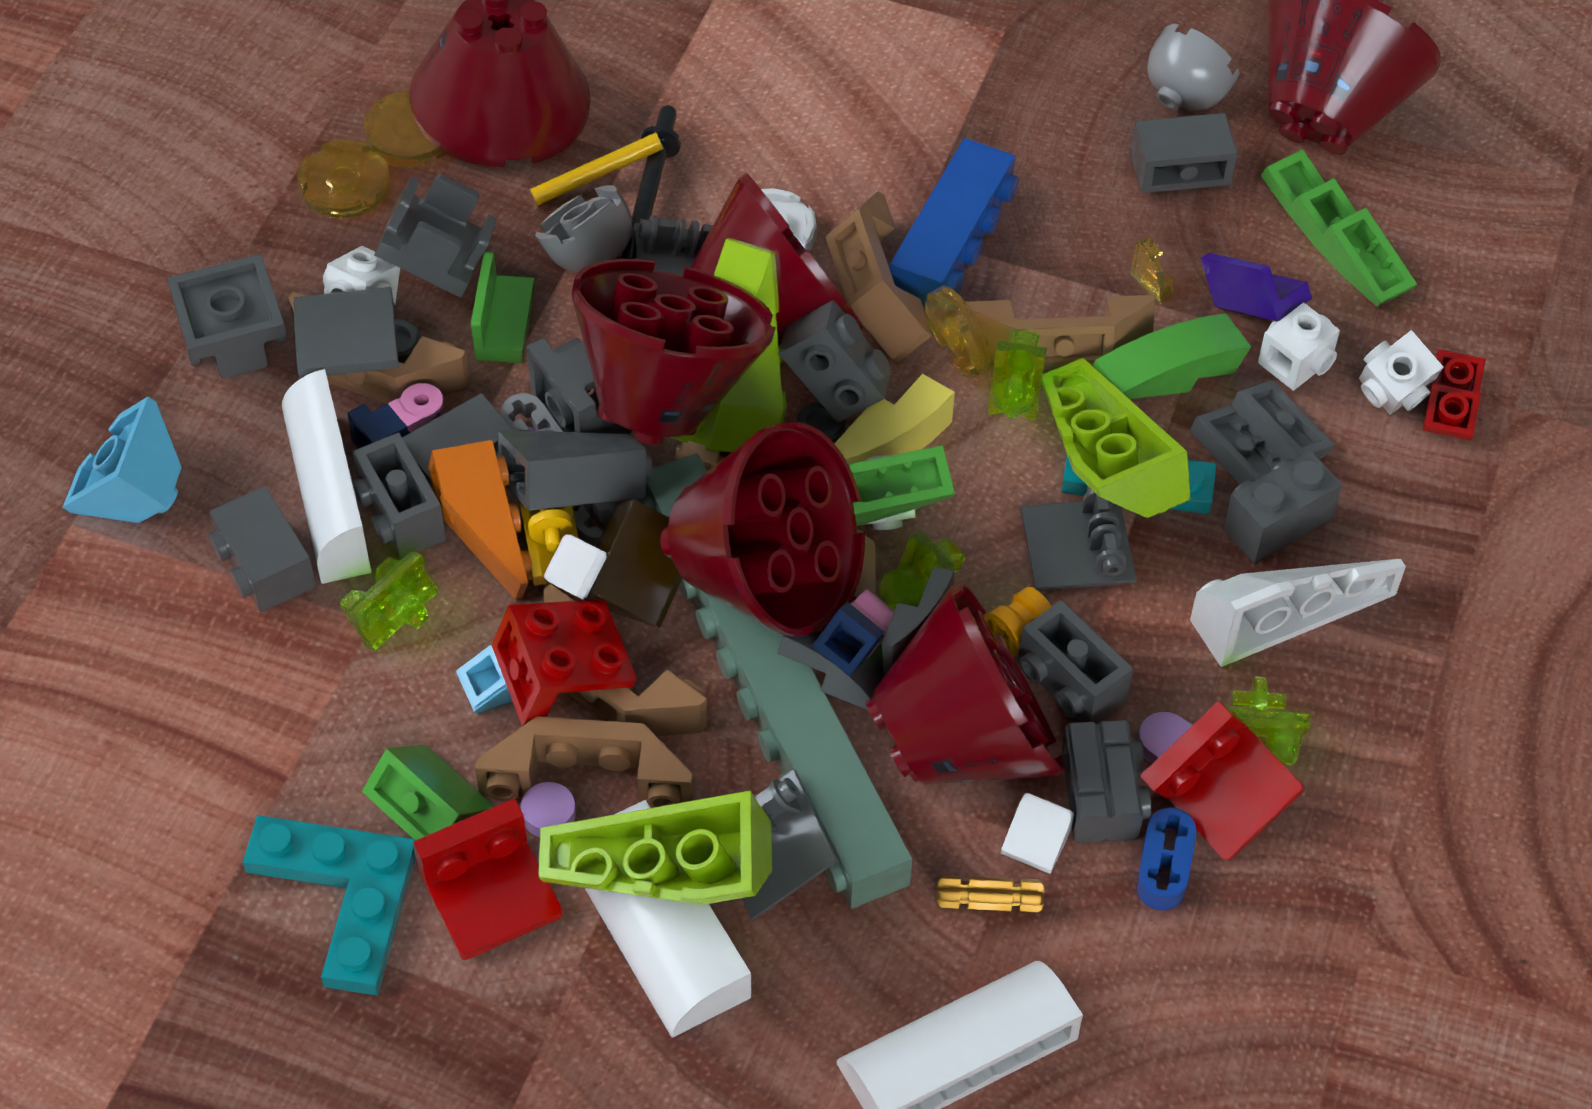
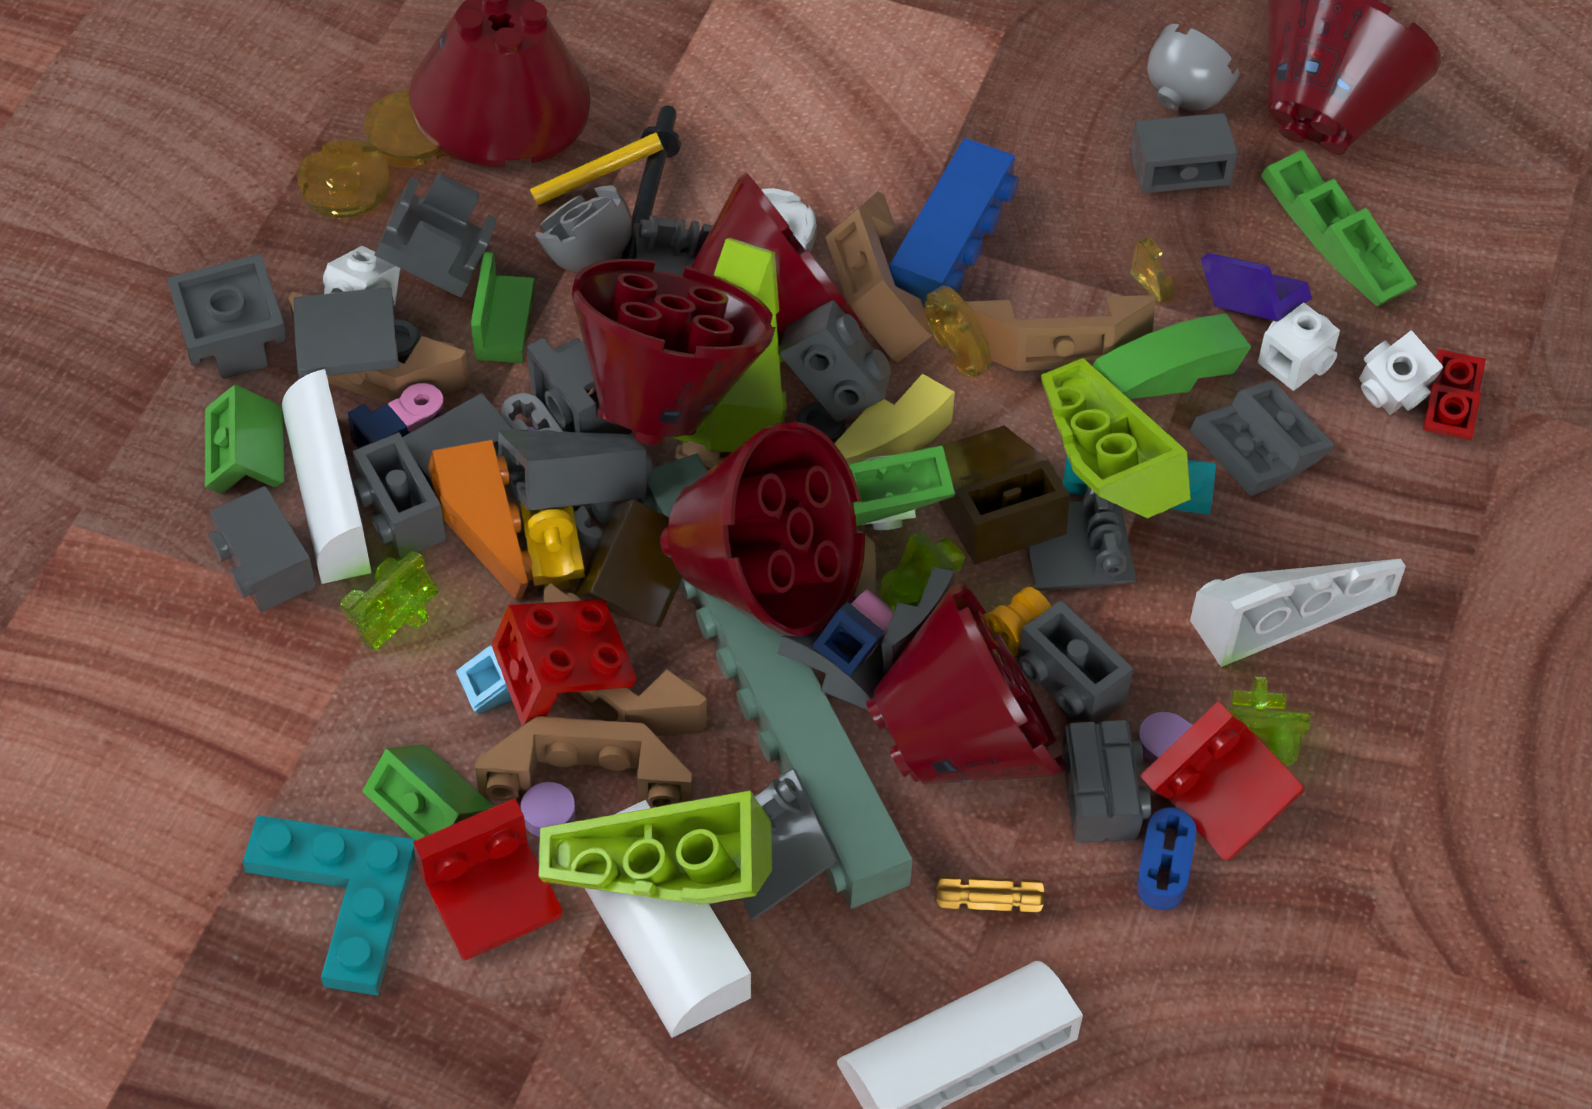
medium azure slope [62,397,182,523] -> none
white slope [544,534,607,600] -> none
clear neon green hips [988,330,1047,421] -> none
white slope [1000,793,1074,874] -> none
dark grey brick [1223,450,1343,564] -> none
none -> bright green panel [205,384,284,494]
none -> dark brown slope [939,425,1070,565]

